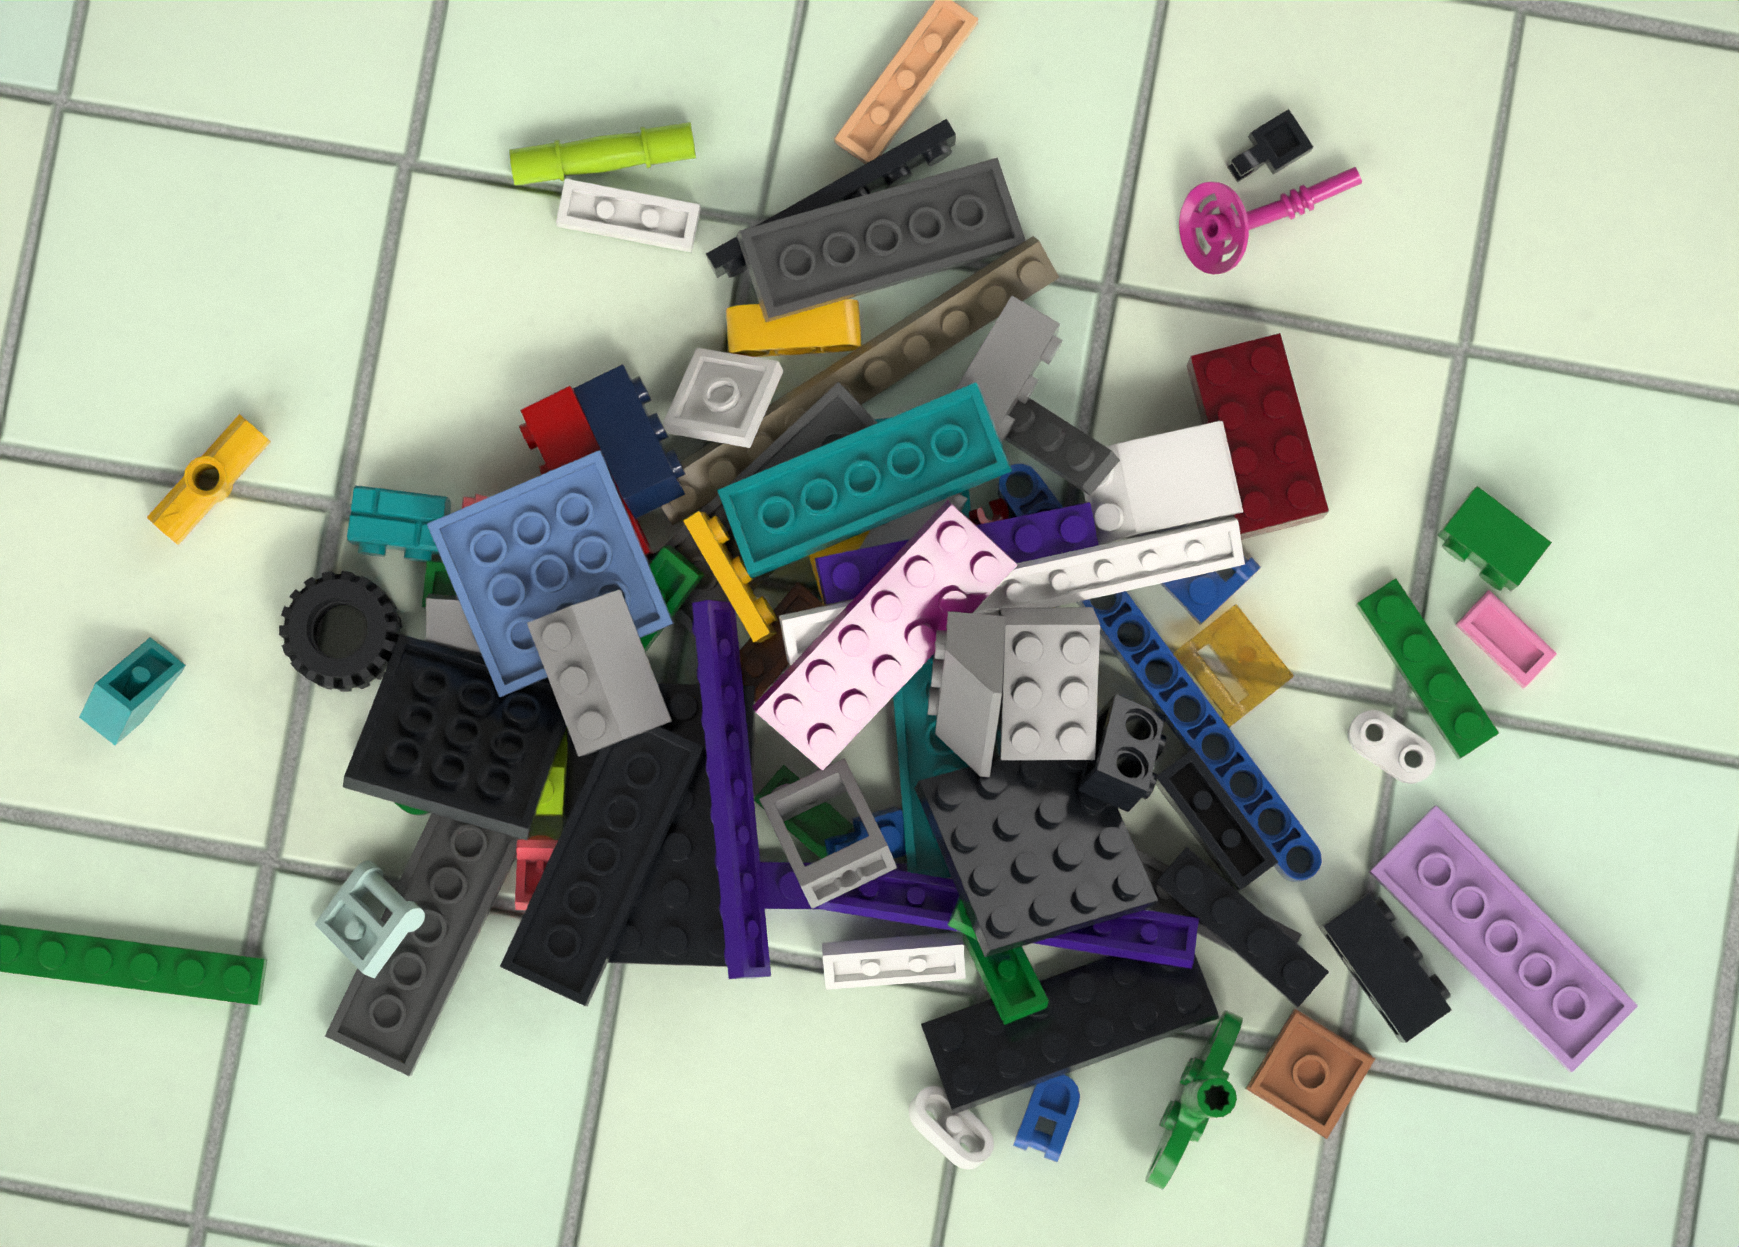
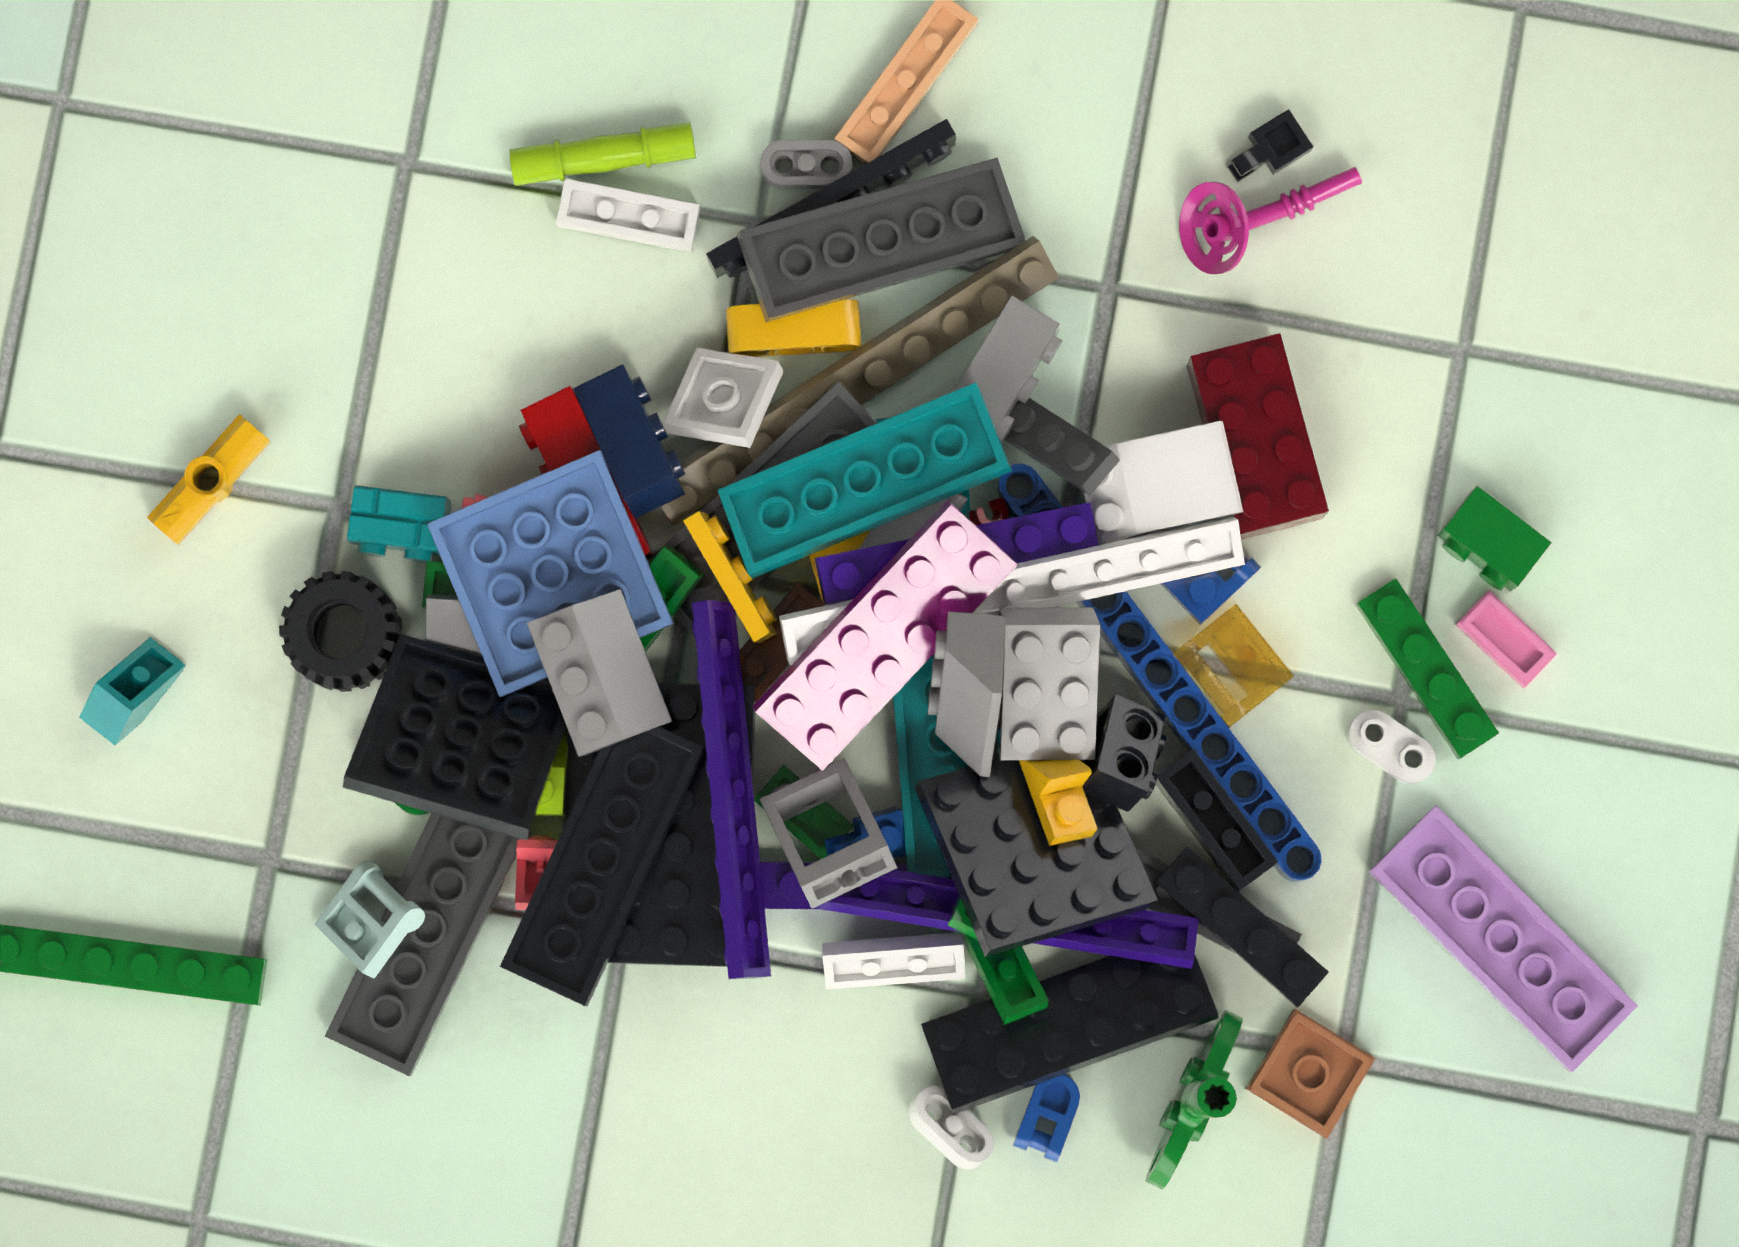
black brick [1318,894,1452,1043] -> none
none -> light grey plate [760,140,852,189]
none -> yellow slope [1019,759,1098,846]

